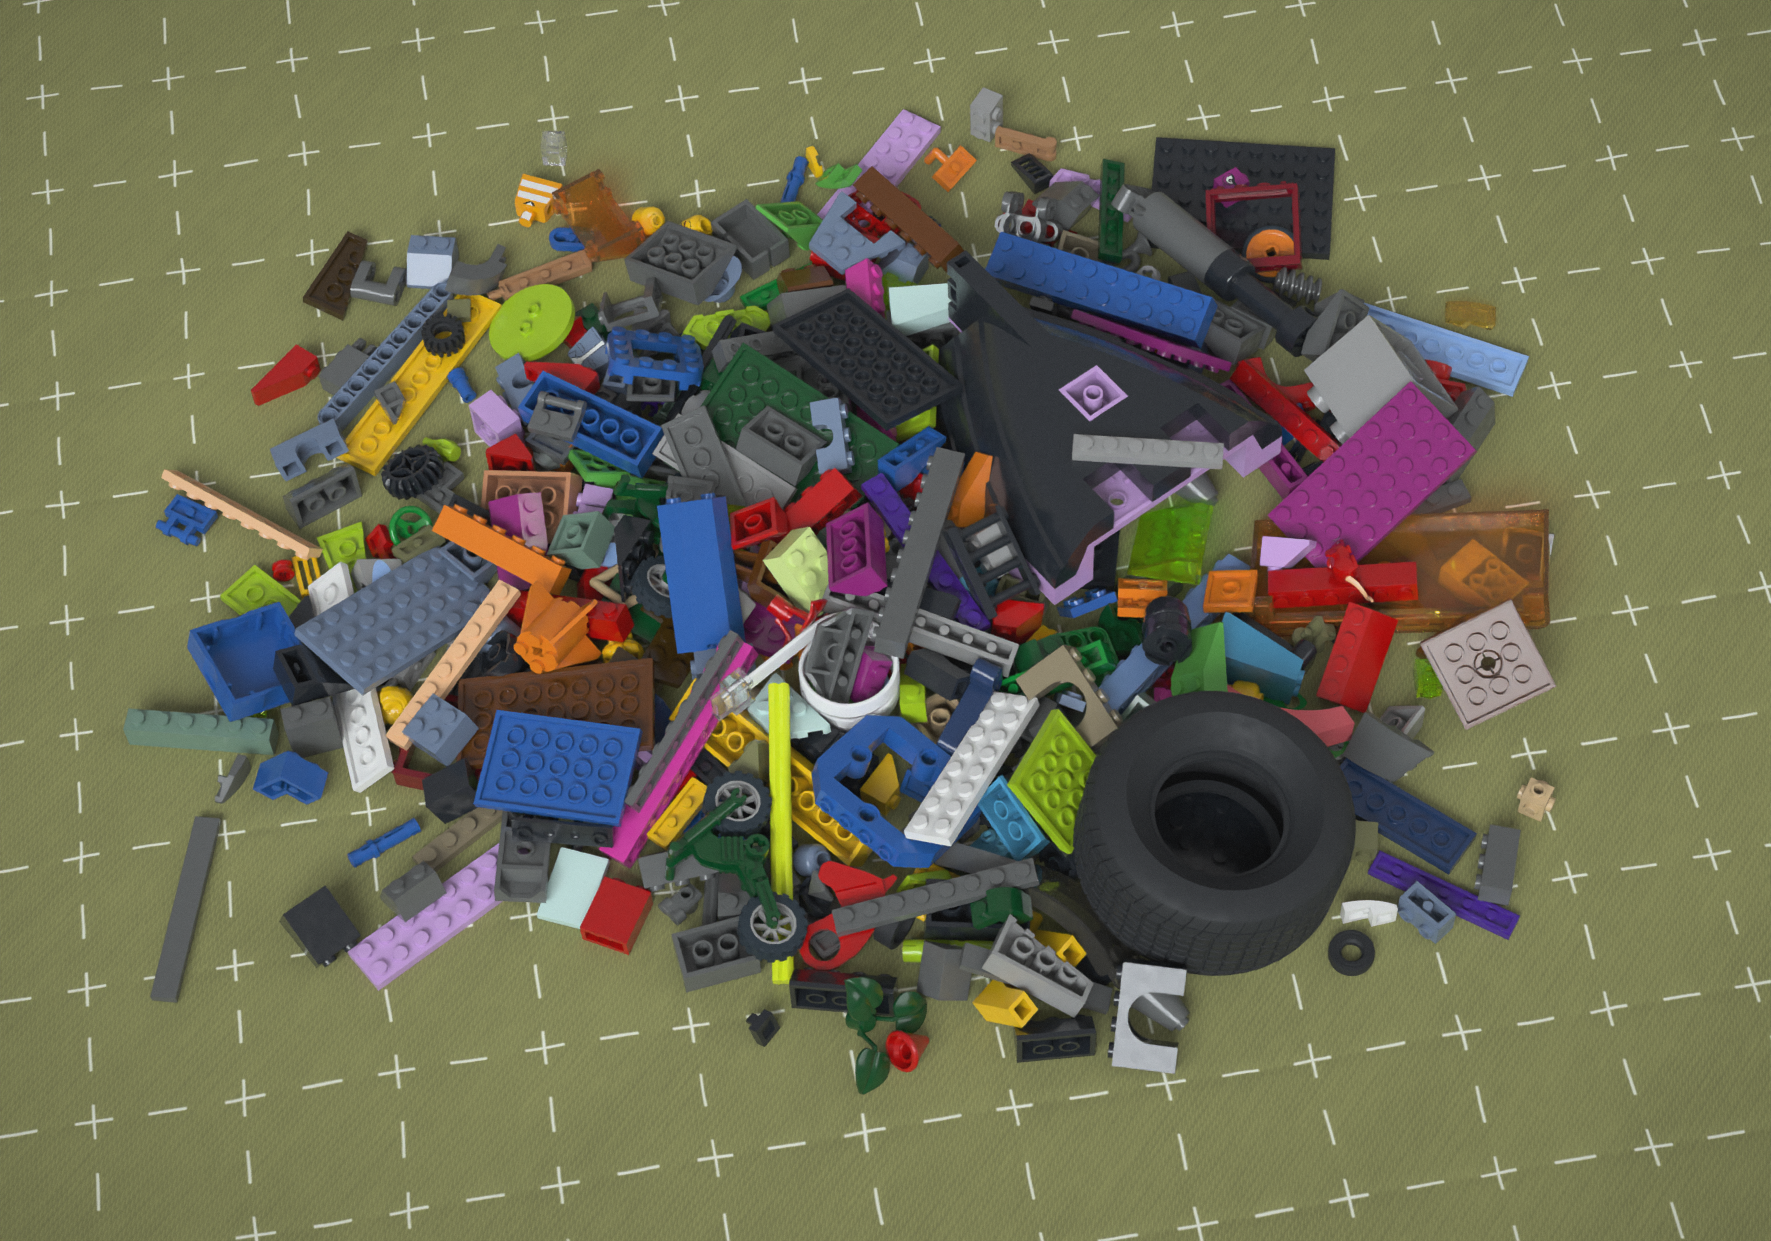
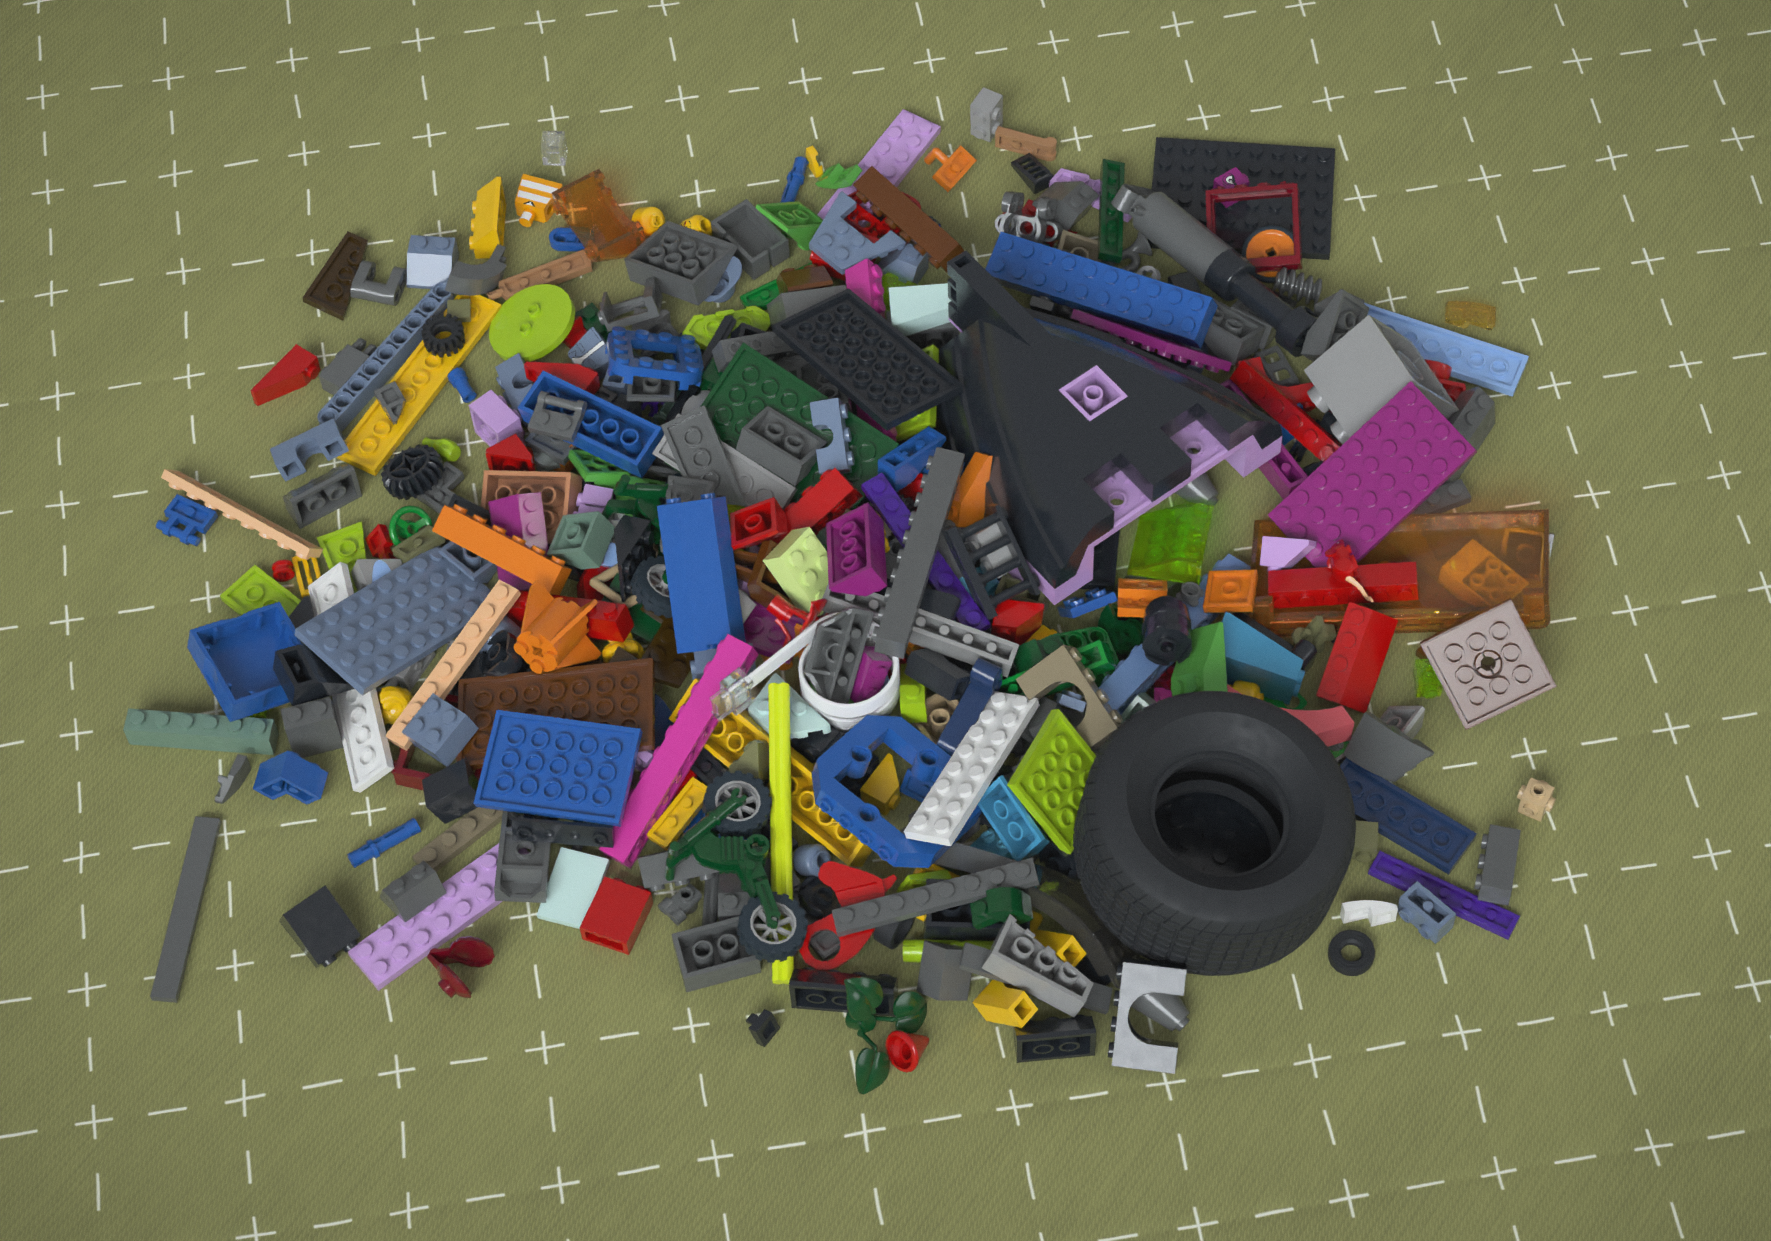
dark grey plate [624,630,744,813] -> none
dark grey slope [808,870,834,902] -> none
light grey plate [1072,434,1224,469] -> none
none -> dark red animal [427,936,495,998]
none -> yellow slope [469,177,507,259]
none -> dark grey plate [1176,582,1204,607]
none -> dark grey piece [1252,345,1300,387]

